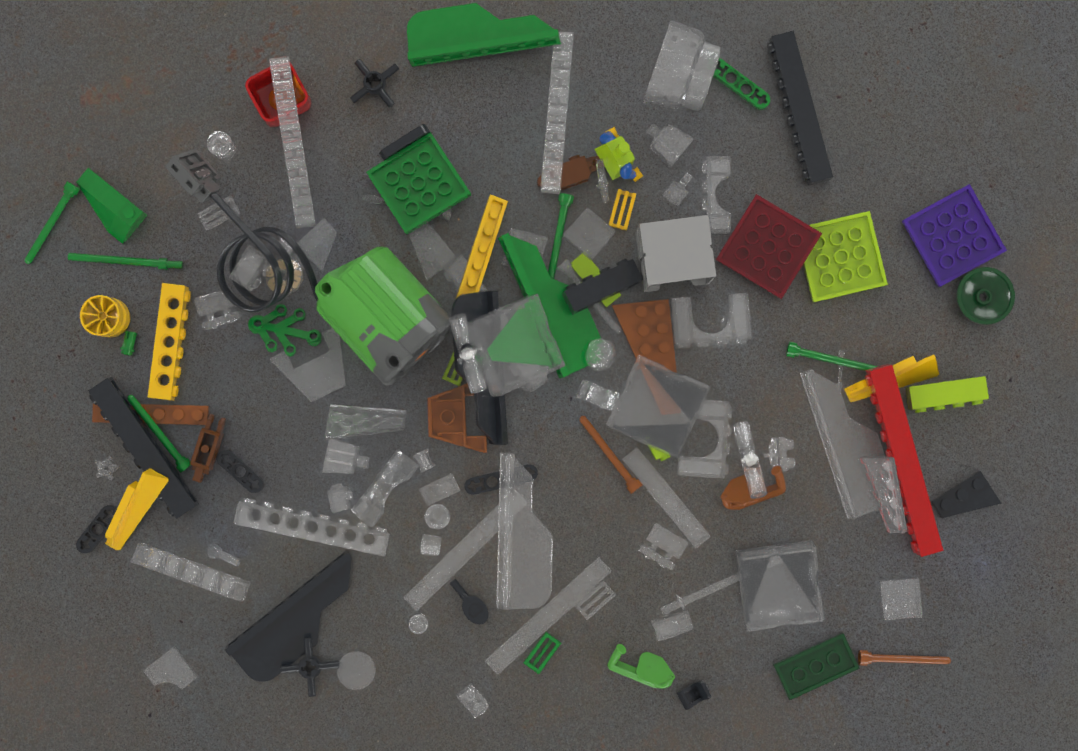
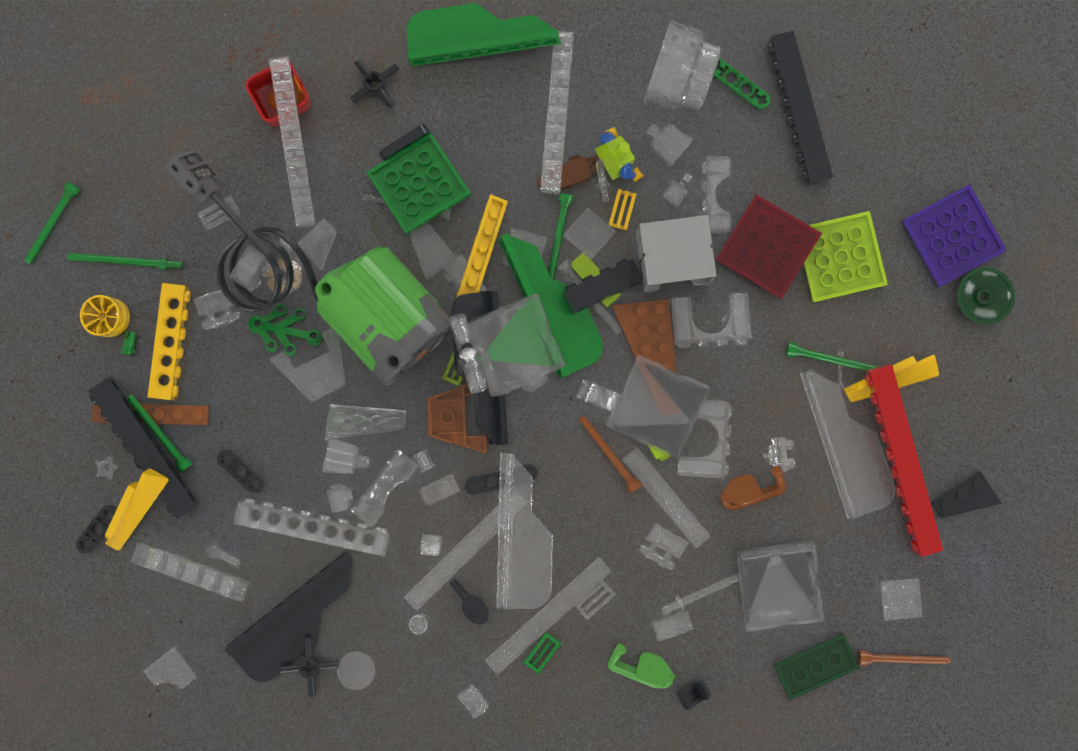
green wedge [76,168,147,245] -> none
reddish brown hinge [190,414,226,483] -> none
clear wheel [207,131,236,161] -> none
clear wheel [425,504,451,529] -> none
clear hair [585,338,617,372] -> none
clear piece [732,422,767,499] -> none
clear wing [860,456,907,534] -> none
lime brick [905,376,989,413] -> none

